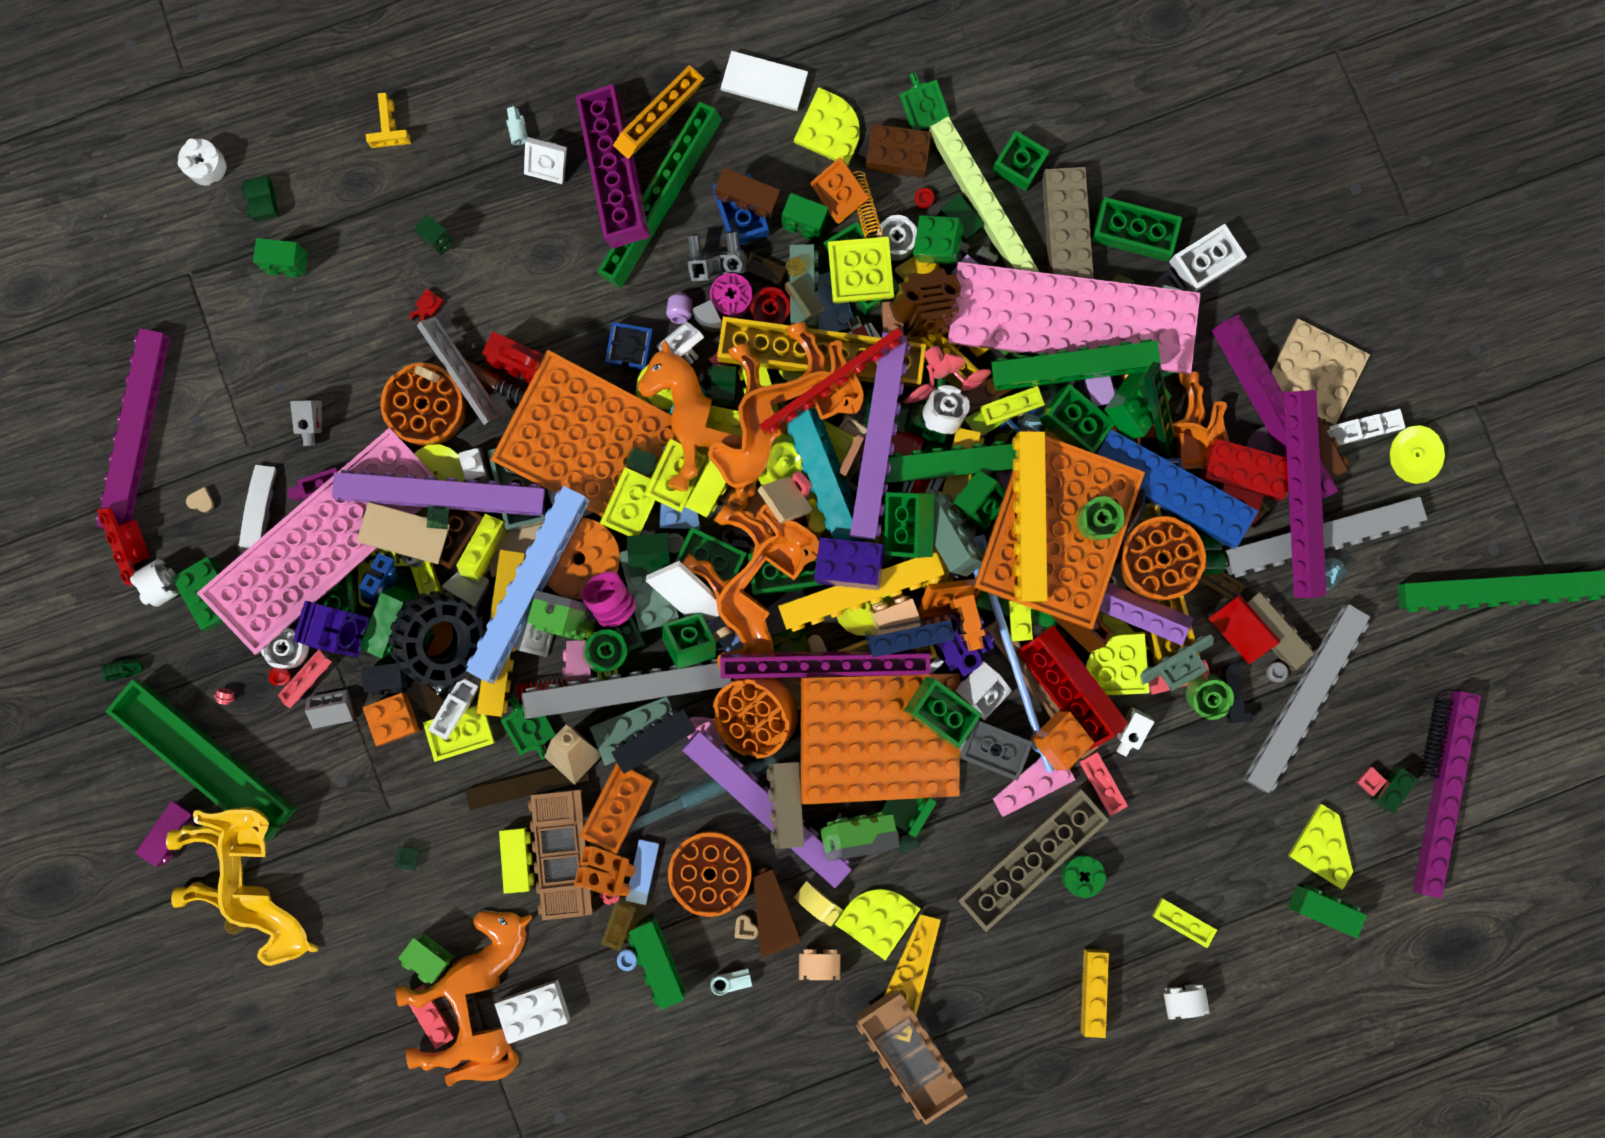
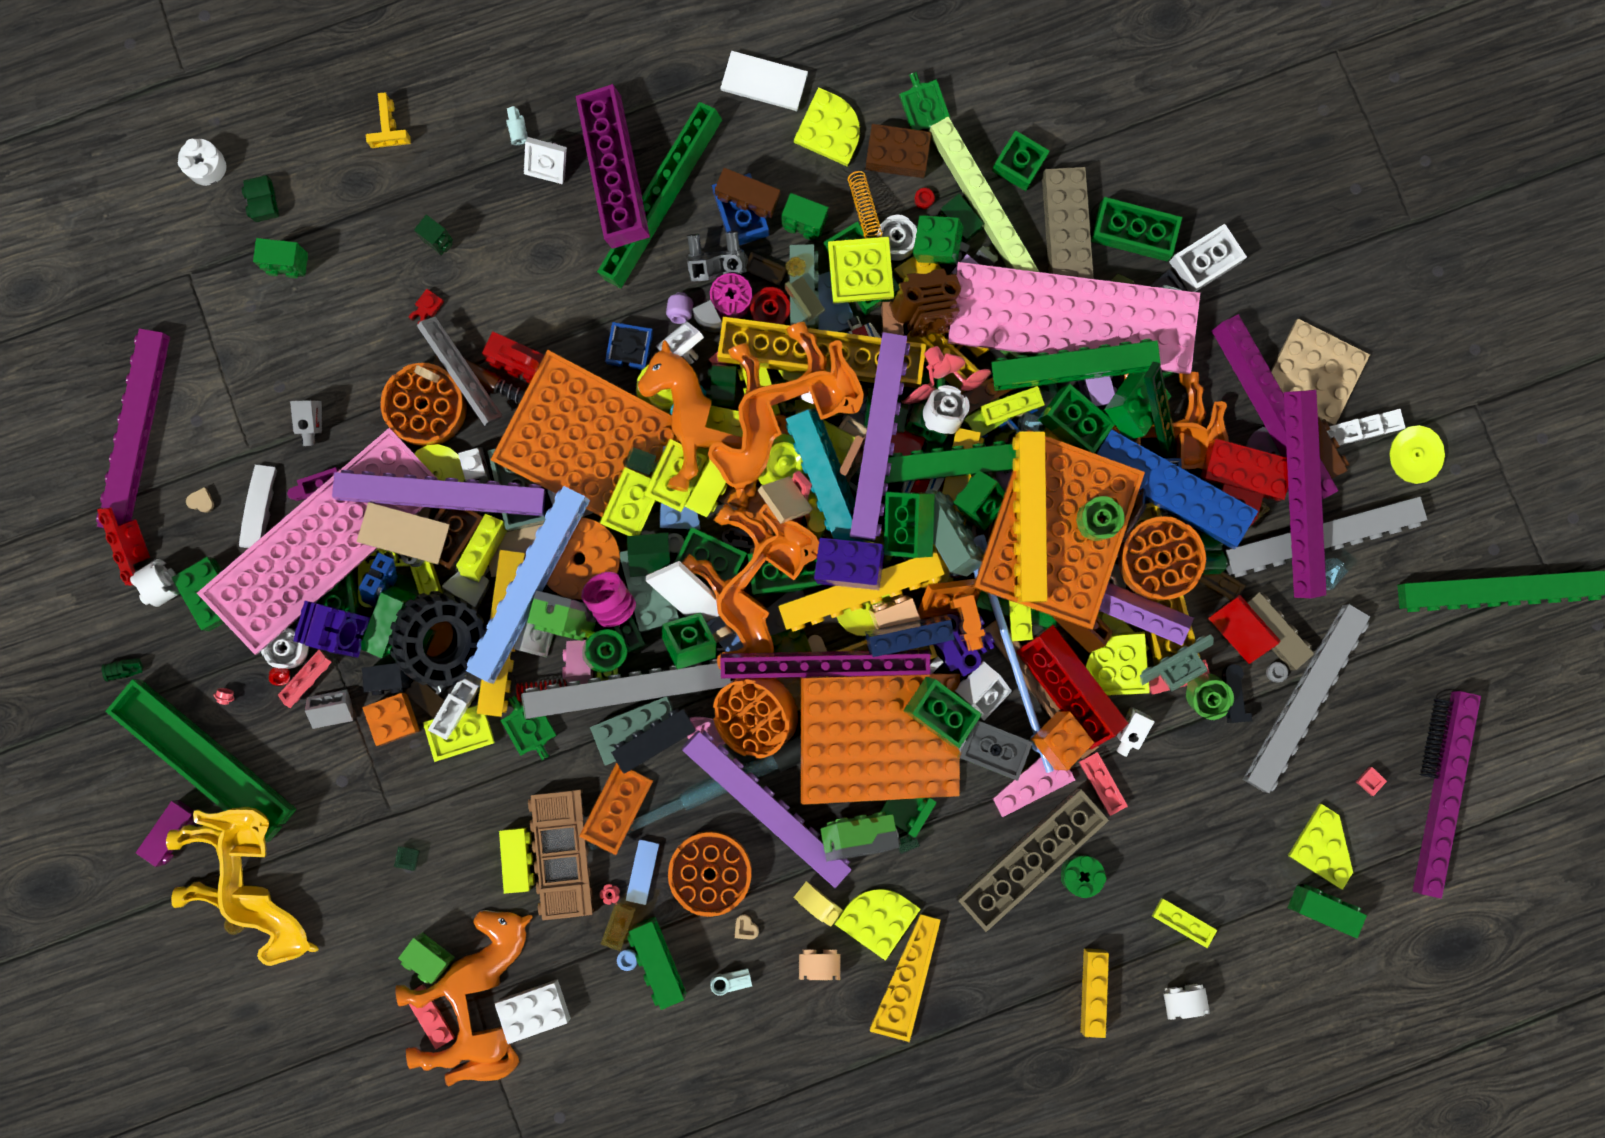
clear green plate [426,505,449,530] -> none
dark brown tile [465,768,590,810] -> none
tan slope [545,724,601,785] -> none
orange hips [573,846,636,896] -> none
light orange brick [613,65,704,159] -> none
reddish brown slope [753,866,801,958] -> none
red plate [759,327,903,436] -> none
dark tan brick [767,762,804,849] -> none
orange plate [810,157,870,224] -> none
medium nougat window [856,988,968,1125] -> none
dark green brick [1370,767,1419,813] -> none

